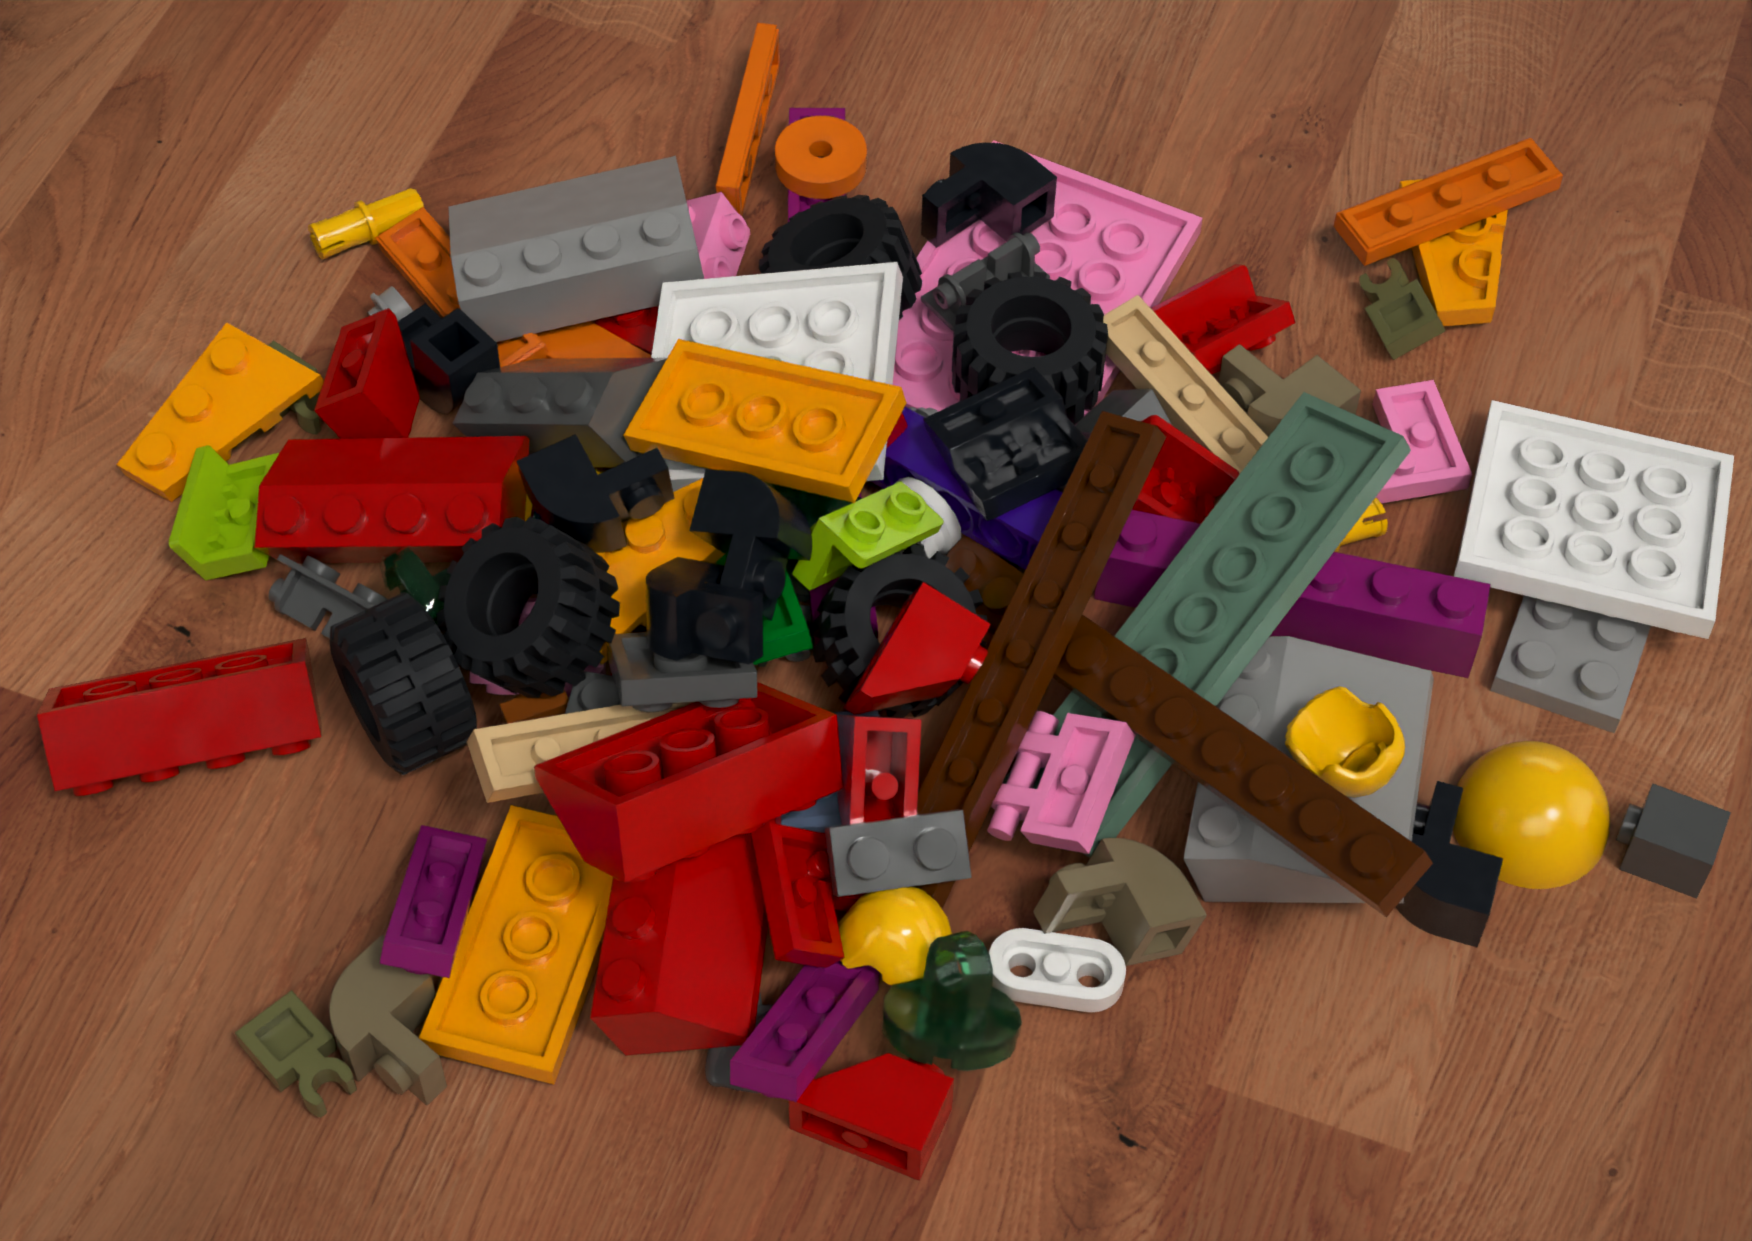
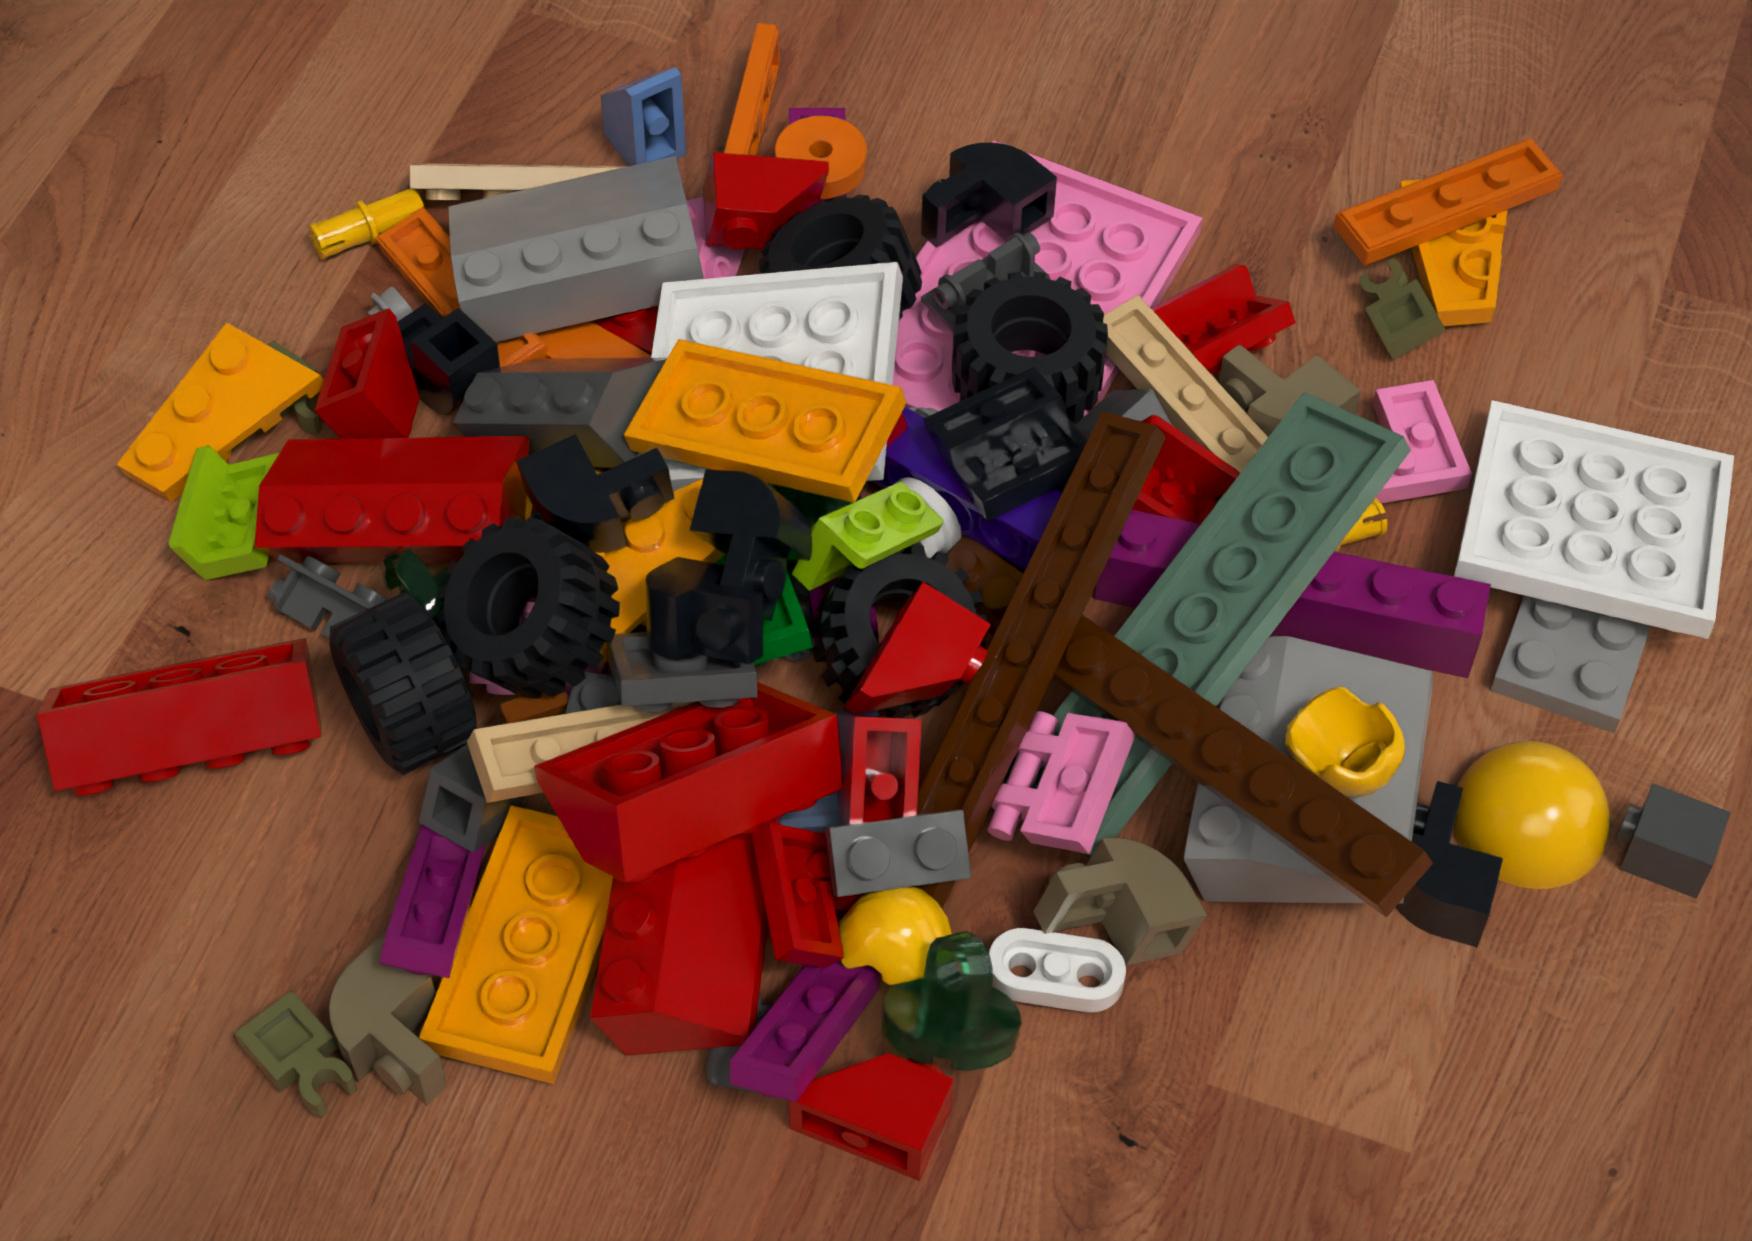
none -> tan plate [410,163,628,200]
none -> dark grey brick [419,744,524,853]
none -> medium blue slope [600,67,686,166]
none -> red slope [703,152,829,249]

